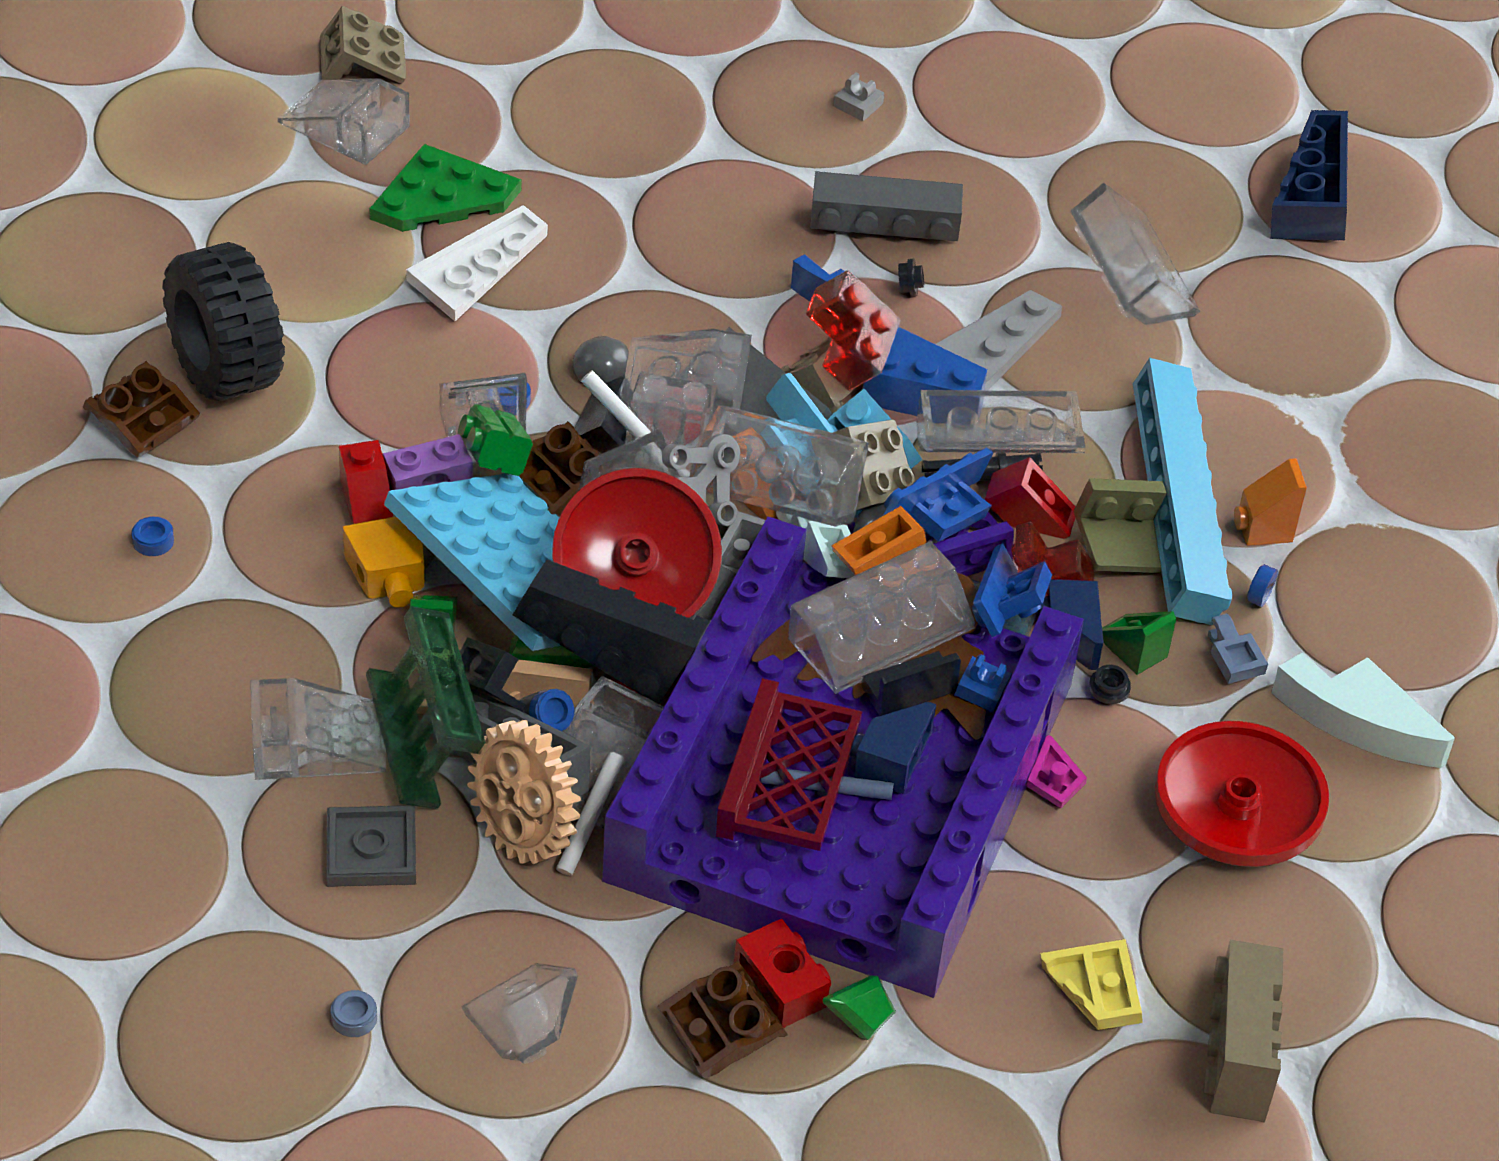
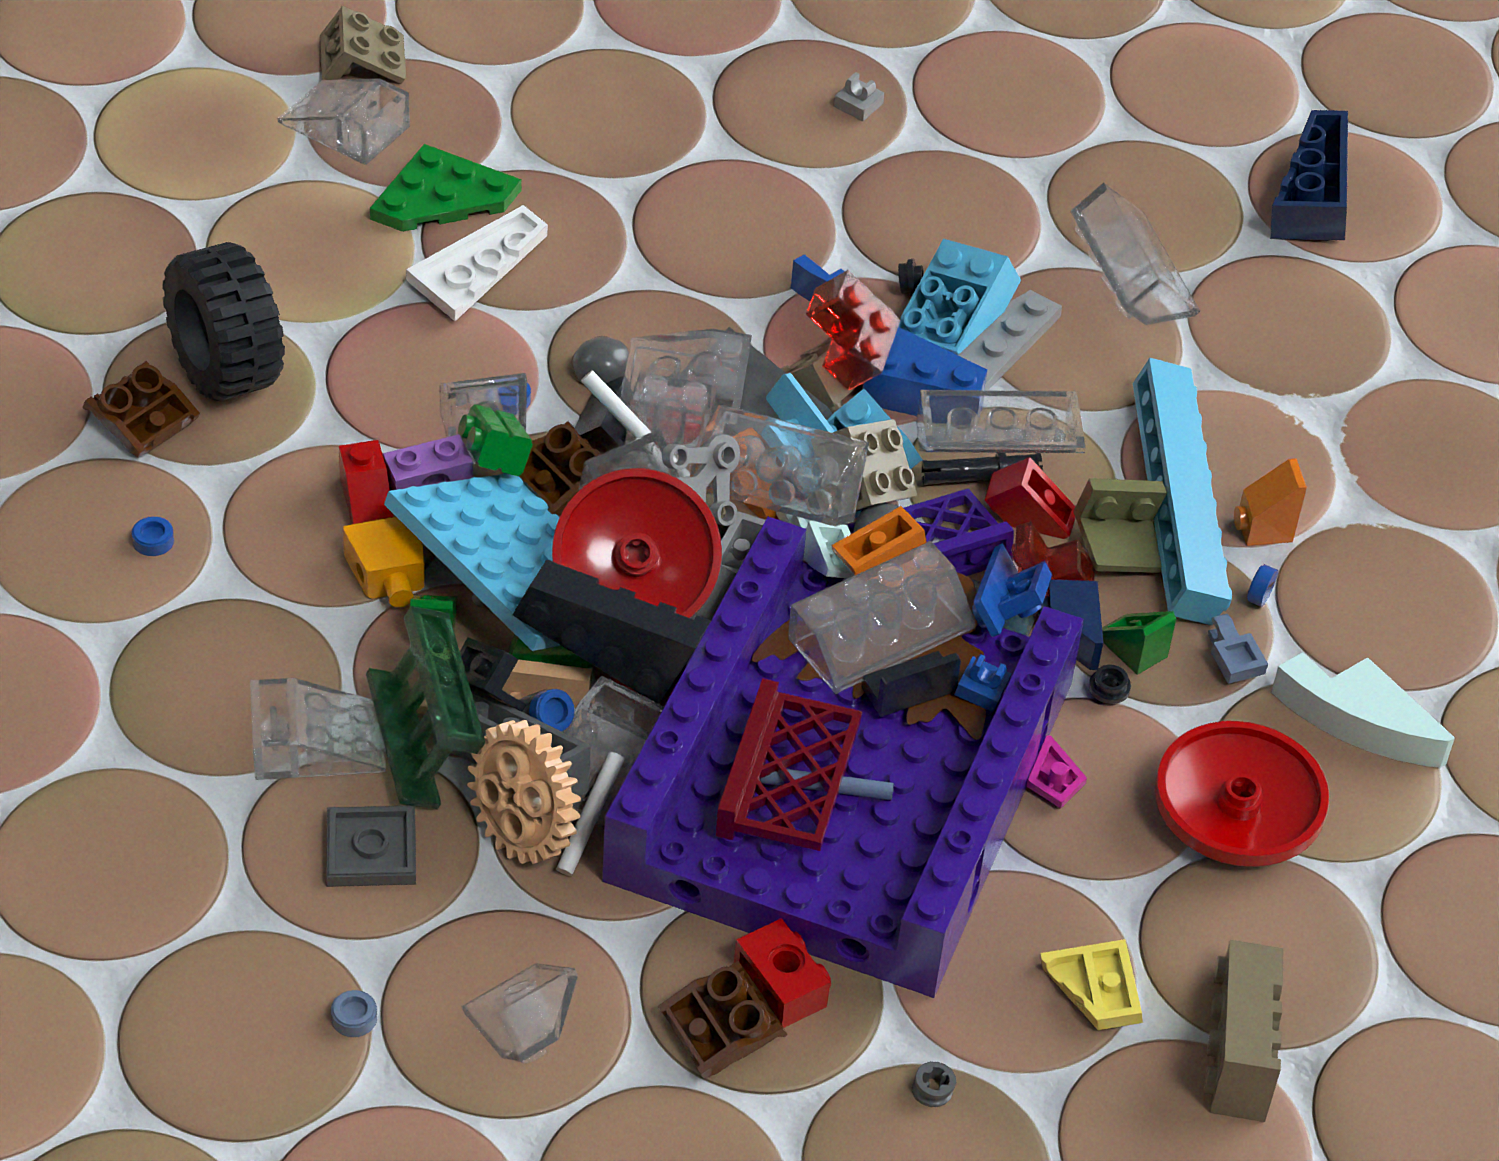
dark grey brick [810,171,963,241] -> none
green piece [823,975,896,1040] -> none
dark blue slope [850,702,936,794] -> none
blue bracket [883,448,993,542] -> none
none -> medium azure slope [896,239,1021,355]
none -> dark grey bush [912,1061,956,1107]

